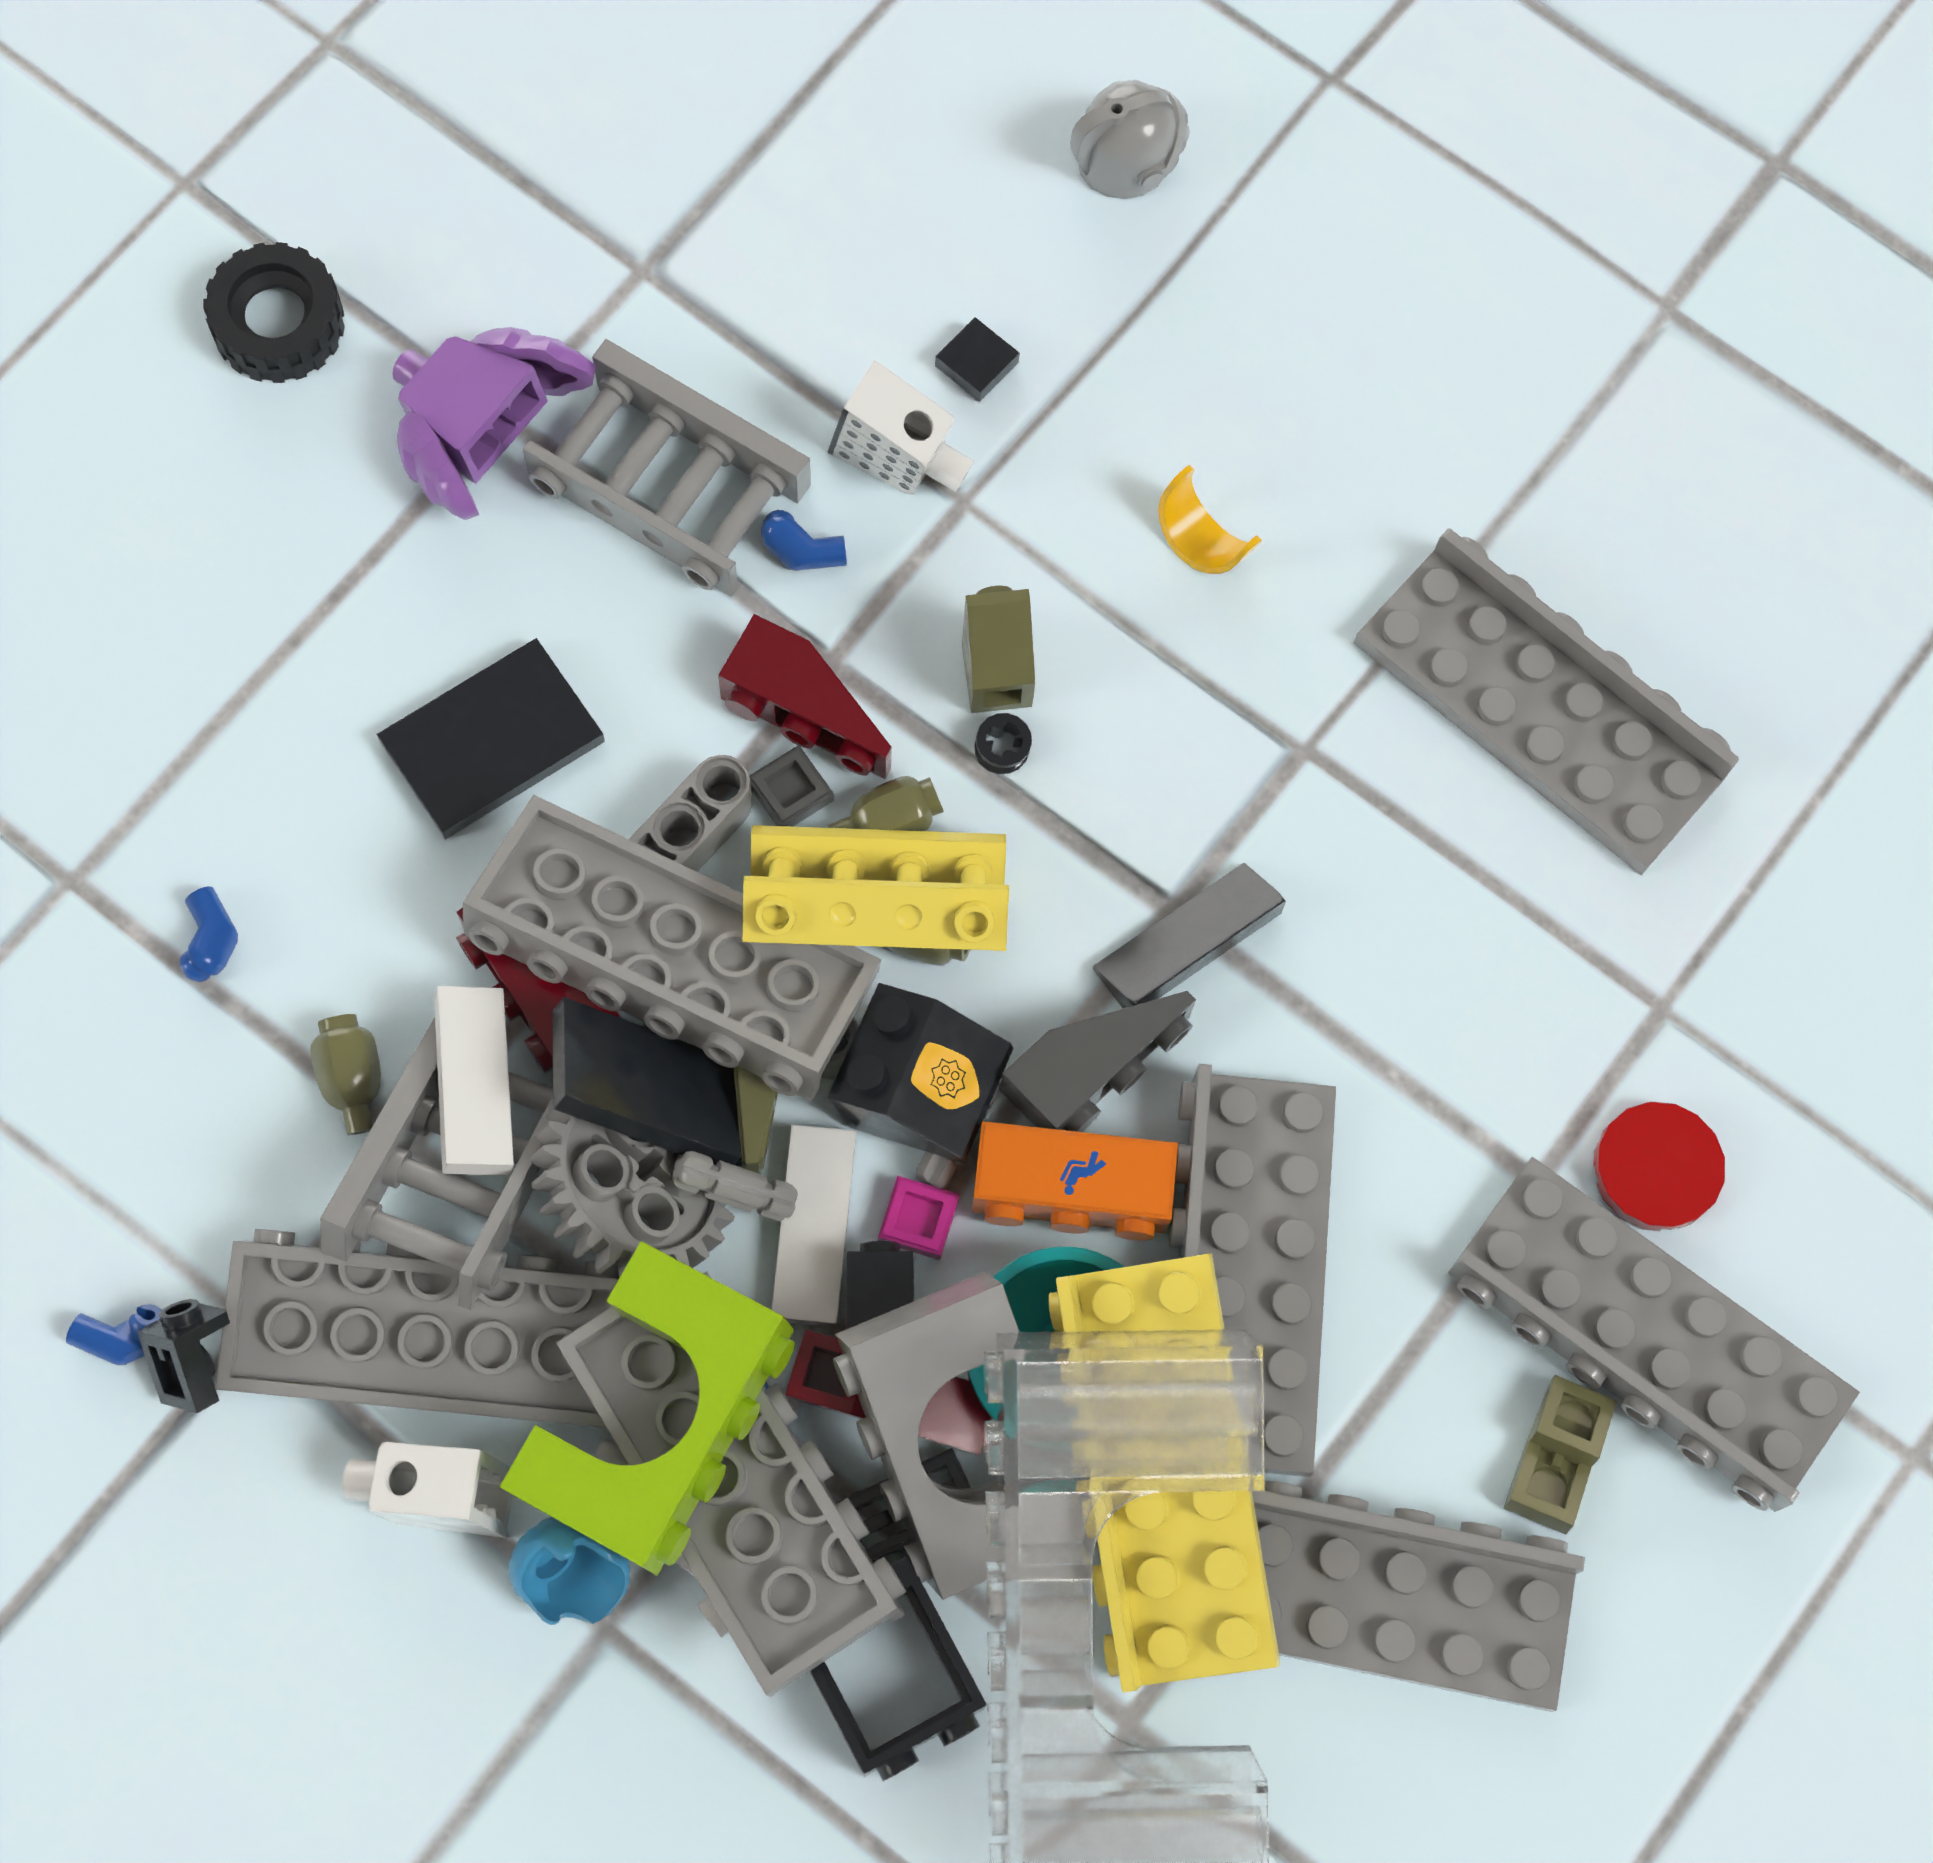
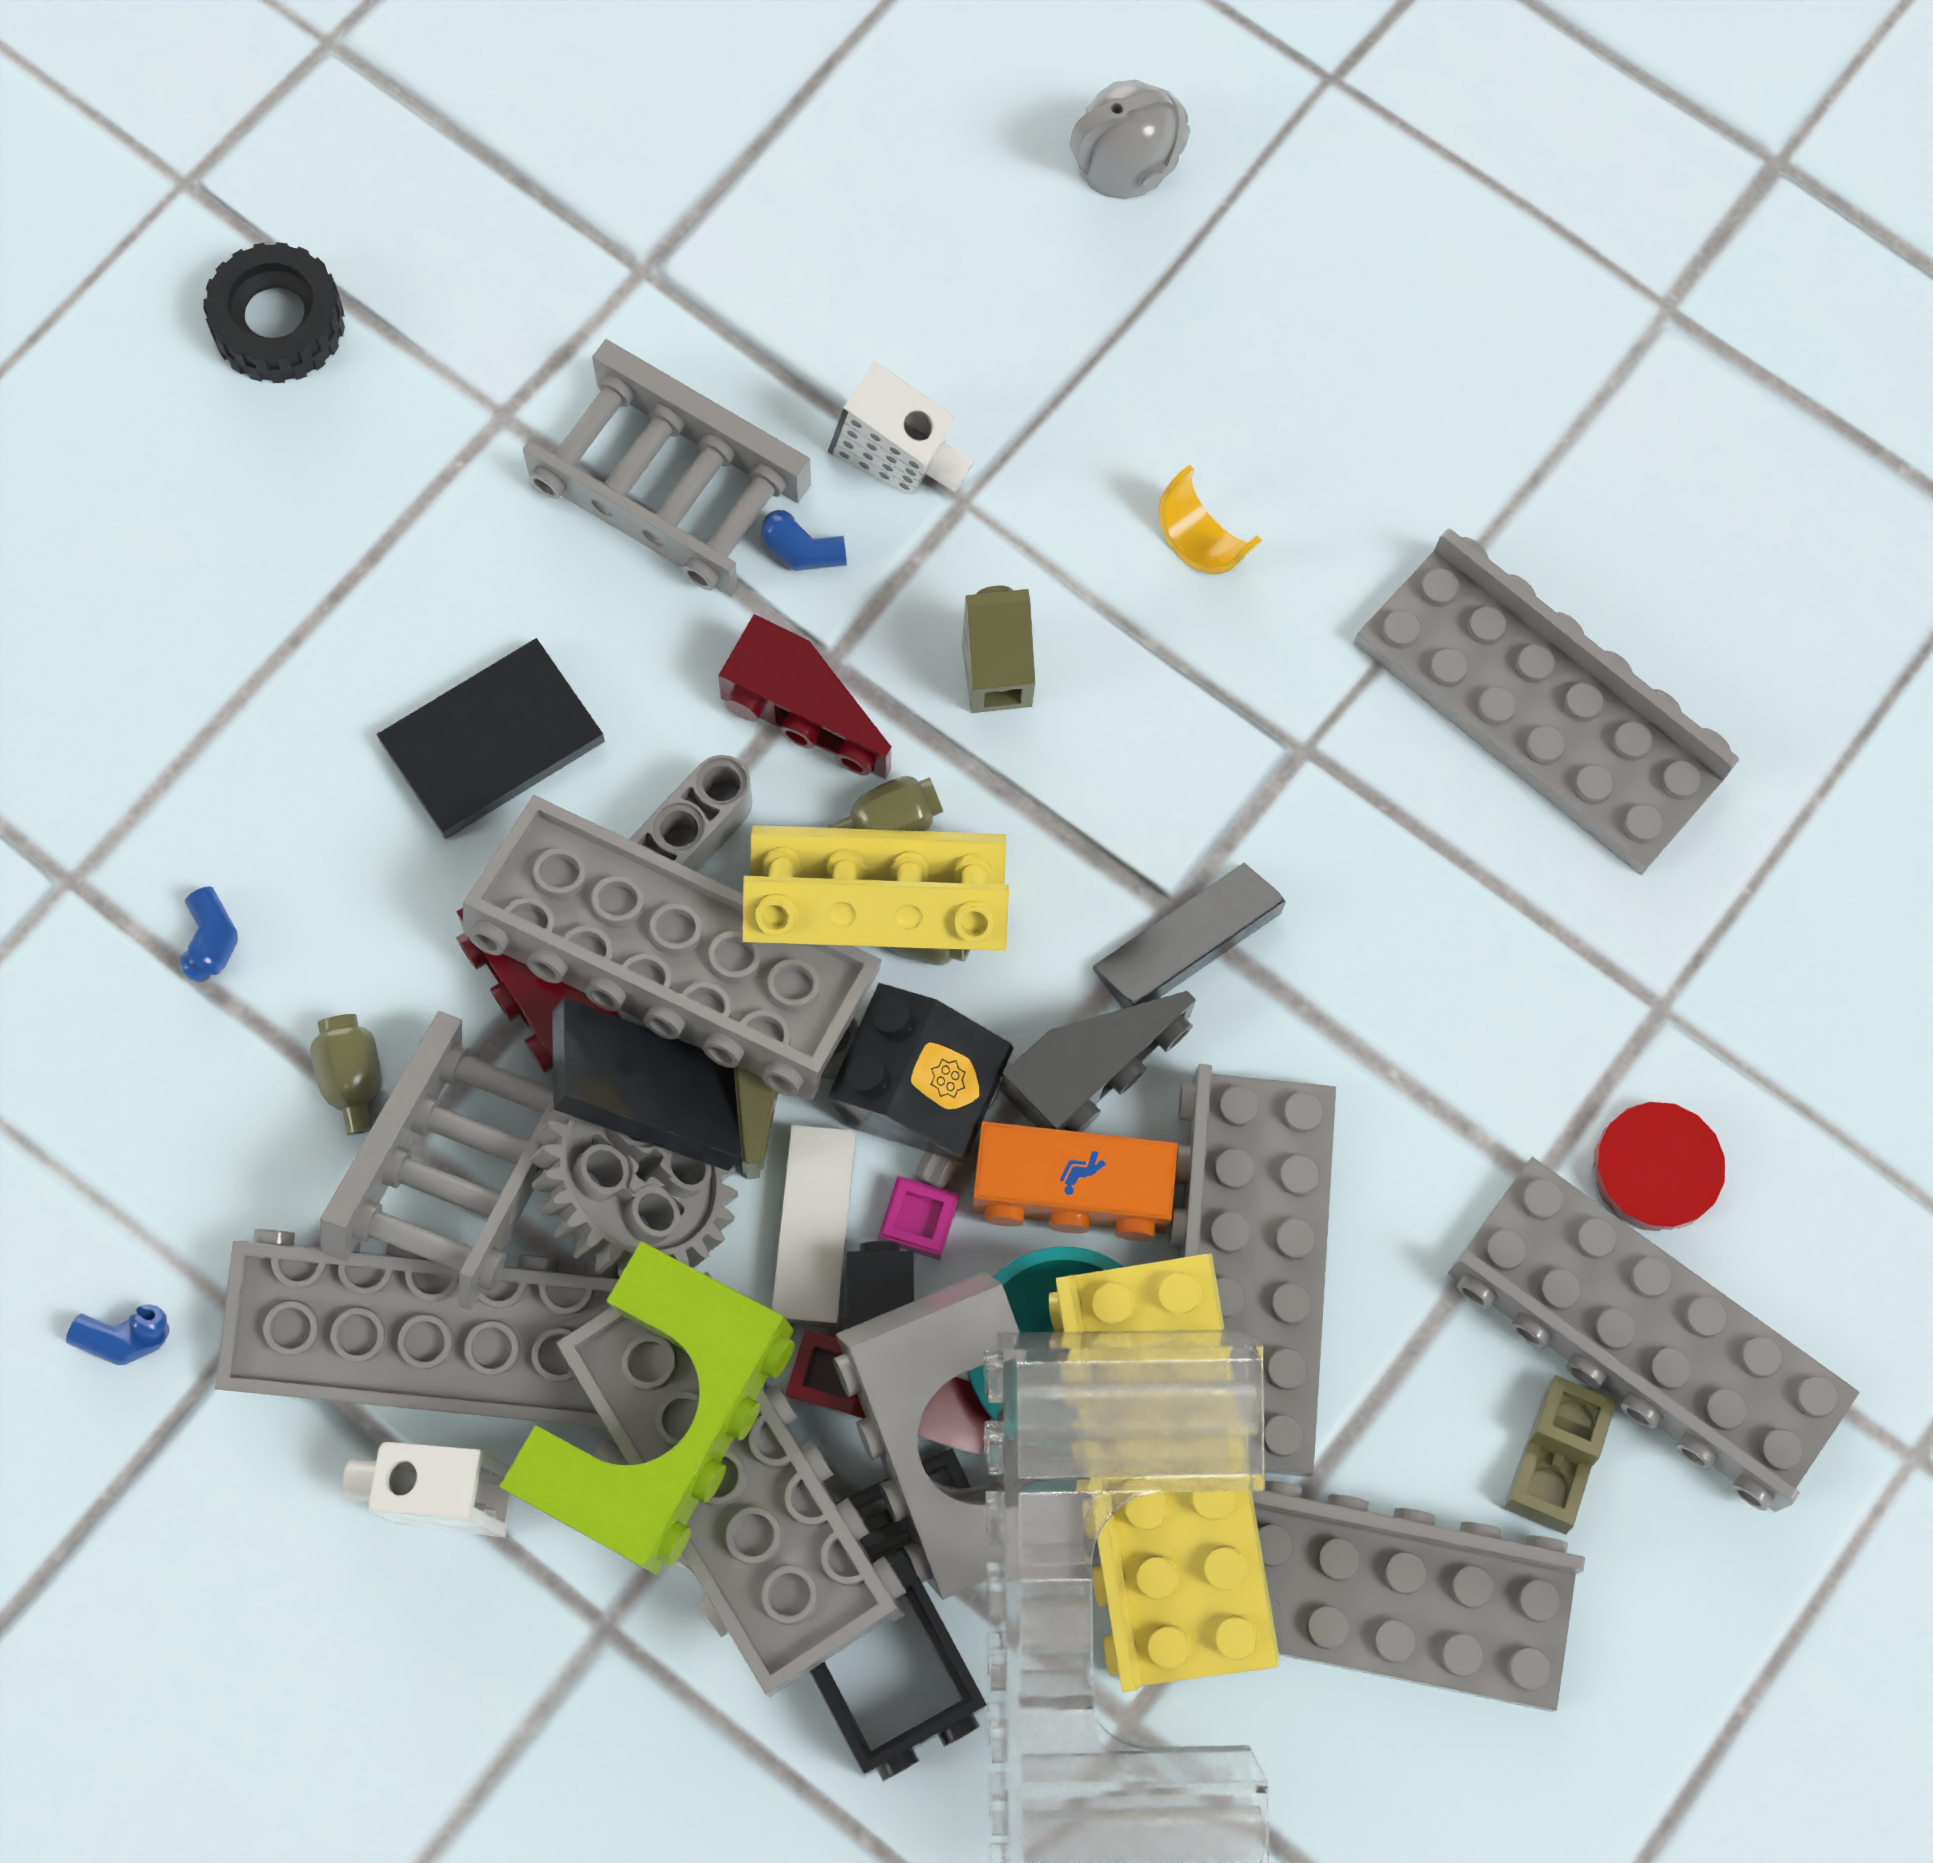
black bracket [137,1299,230,1413] -> none
medium lavender torso [392,327,596,520] -> none
white tile [434,985,514,1175] -> none
dark azure hair [508,1517,630,1625] -> none
light grey axle [672,1151,798,1221] -> none
dark grey tile [749,745,834,827] -> none
black tile [935,317,1020,402] -> none
black bush [974,713,1032,774] -> none

